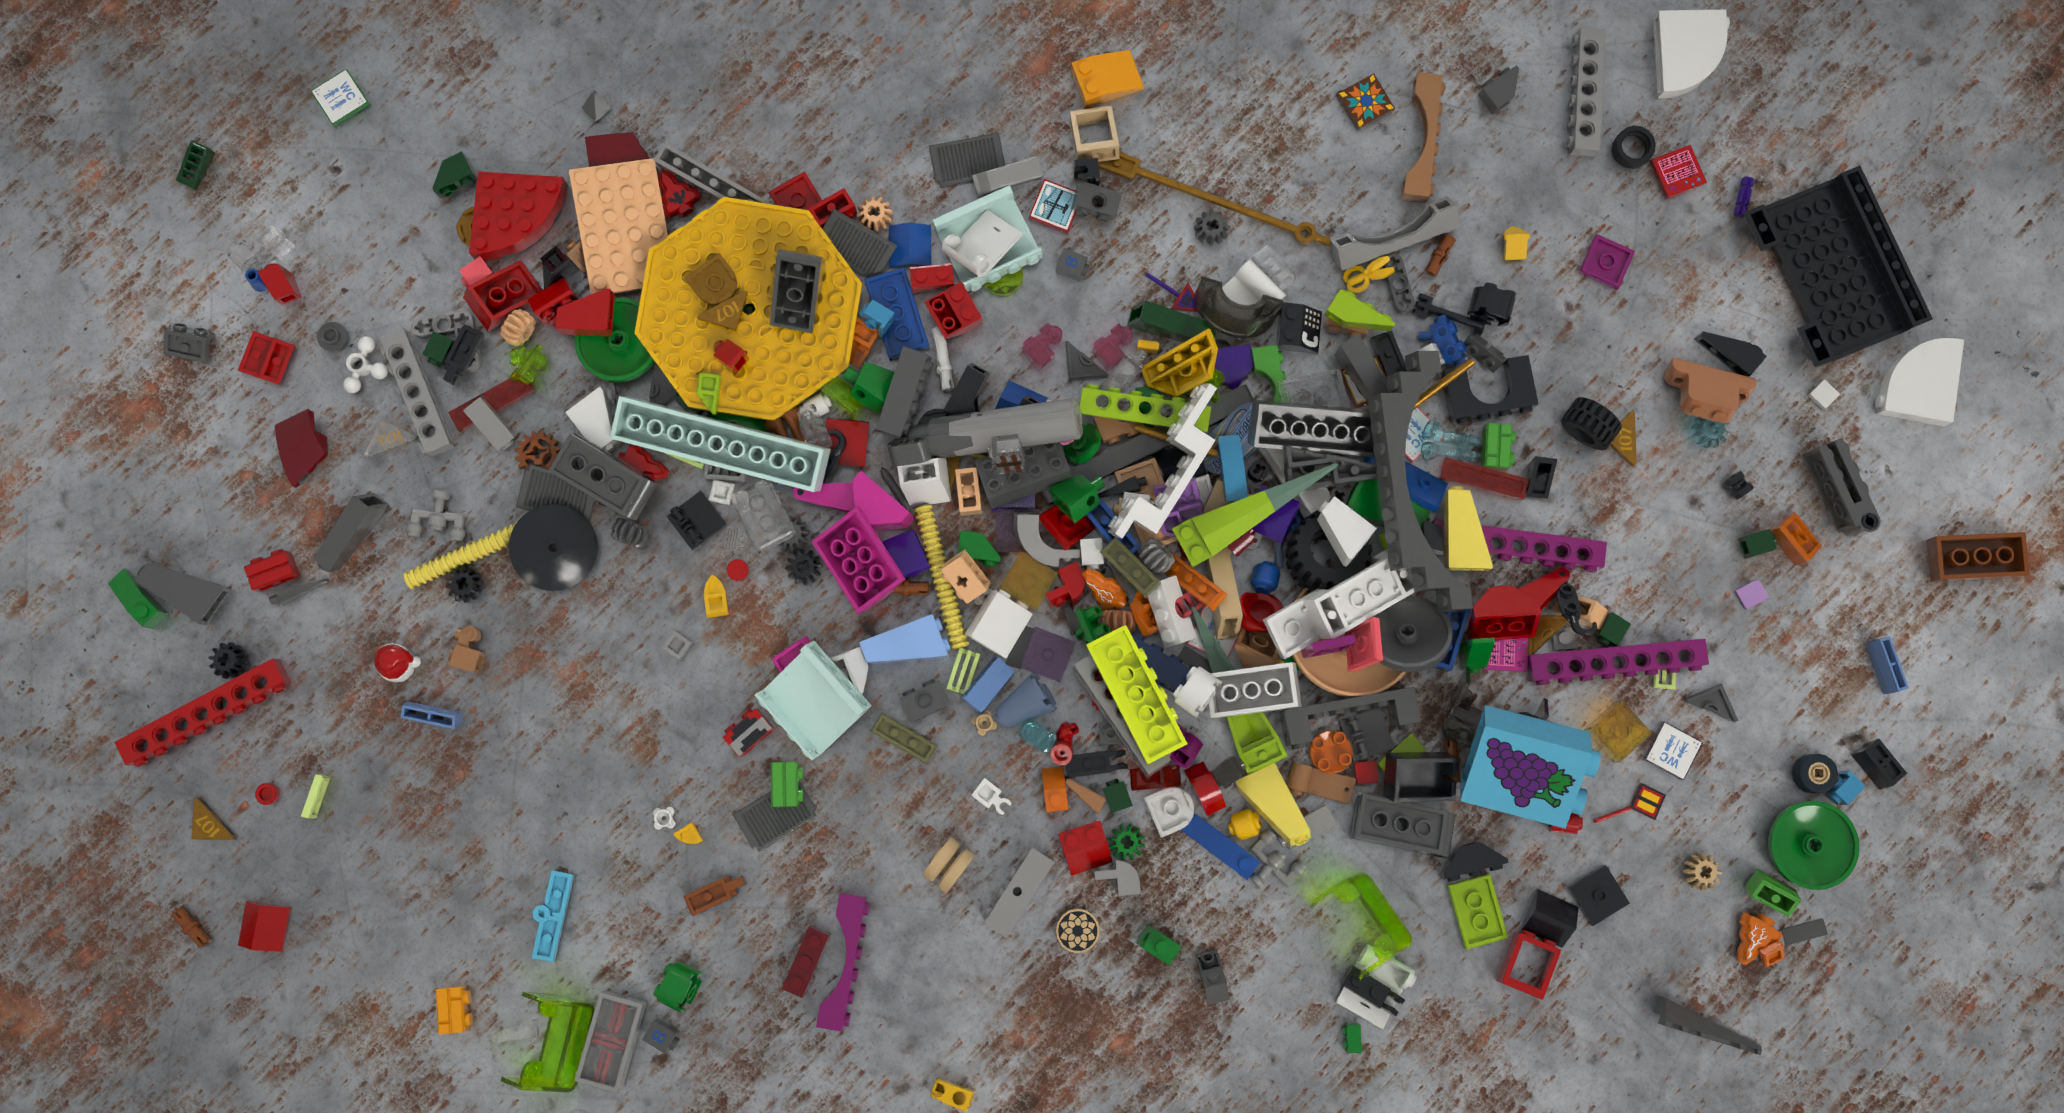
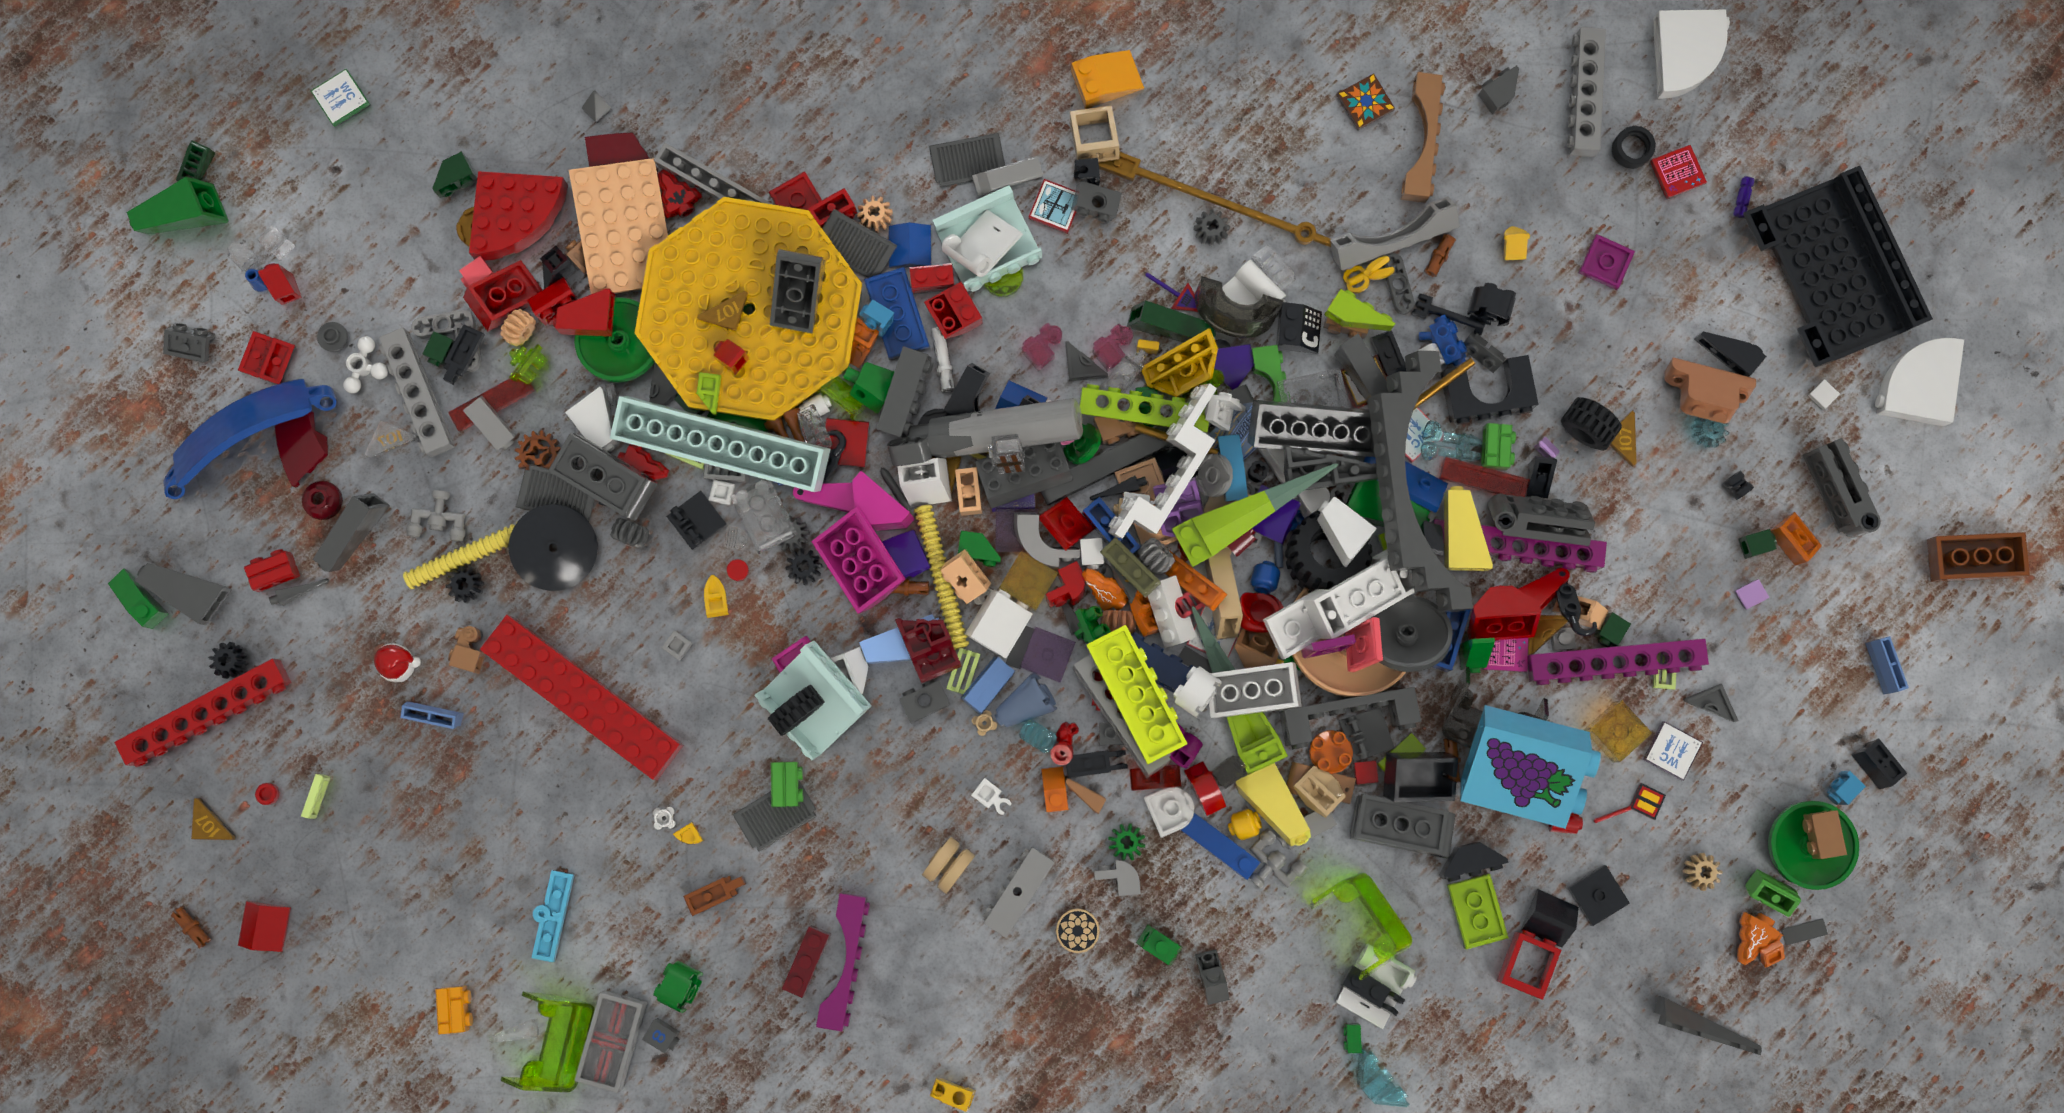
pearl gold tile [684,253,737,305] -> none
brick [722,708,775,758] -> none
olive tile [871,712,937,765] -> none
green torso [1049,474,1105,523] -> none
dark grey brick [1056,248,1090,282] -> none
red slope [1058,820,1113,876] -> none
dark green brick [1102,778,1133,813] -> none
black wheel [1792,754,1838,793] -> none
none -> green slope [126,177,229,234]
none -> blue panel [163,379,336,499]
none -> dark red piece [302,481,343,520]
none -> red brick [479,614,684,780]
none -> black tyre [768,685,825,736]
none -> dark red slope [895,618,962,683]
none -> light grey tile [1196,454,1233,497]
none -> white bracket [1205,392,1246,431]
none -> tan slope [1293,766,1346,818]
none -> clear light blue slope [1357,1049,1410,1107]
none -> dark grey hinge [1488,494,1595,546]
none -> lavender slope [1534,437,1560,458]
none -> medium nougat brick [1803,810,1847,859]

